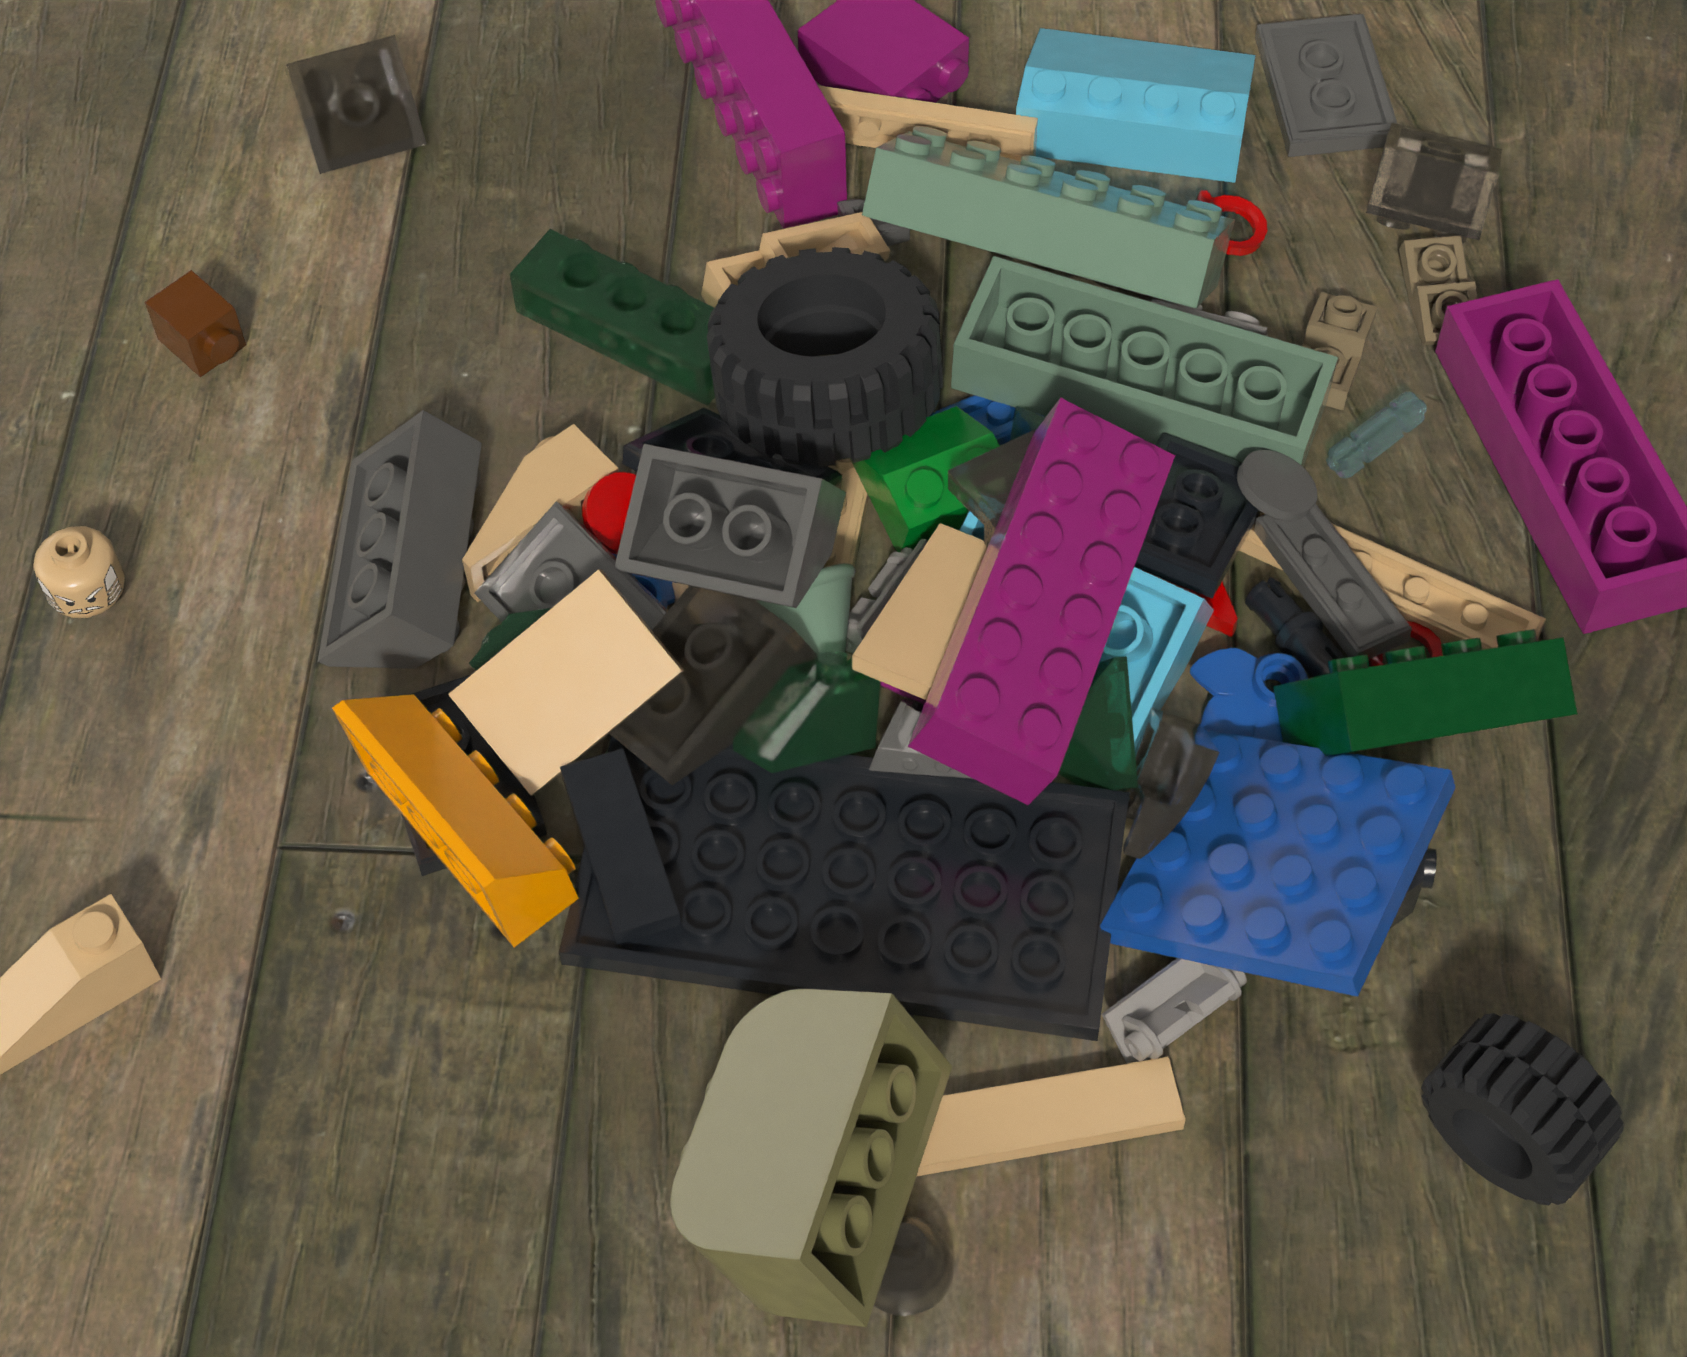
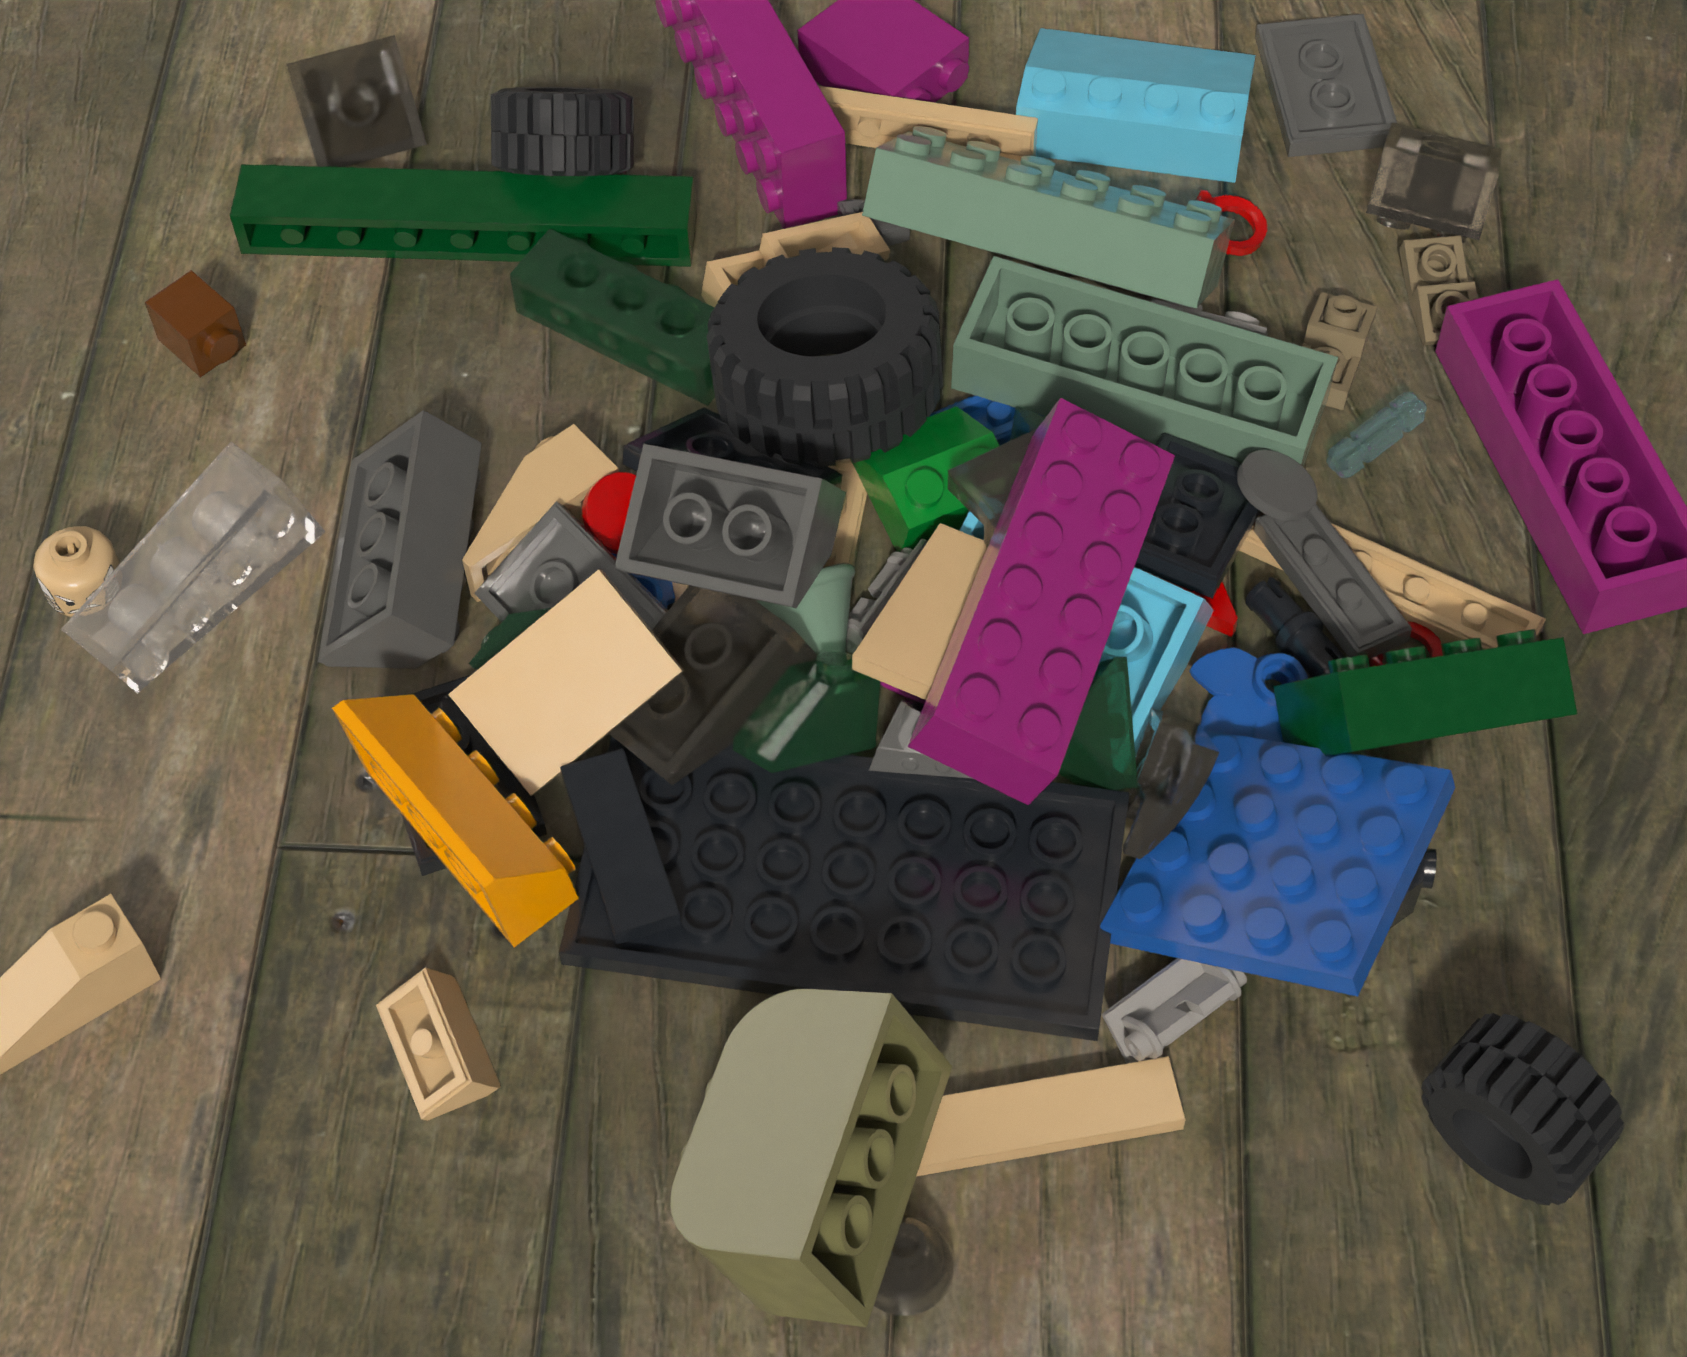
none -> clear wedge [61,442,326,694]
none -> dark green brick [230,164,697,267]
none -> tan slope [376,967,500,1121]
none -> black tyre [491,87,634,176]

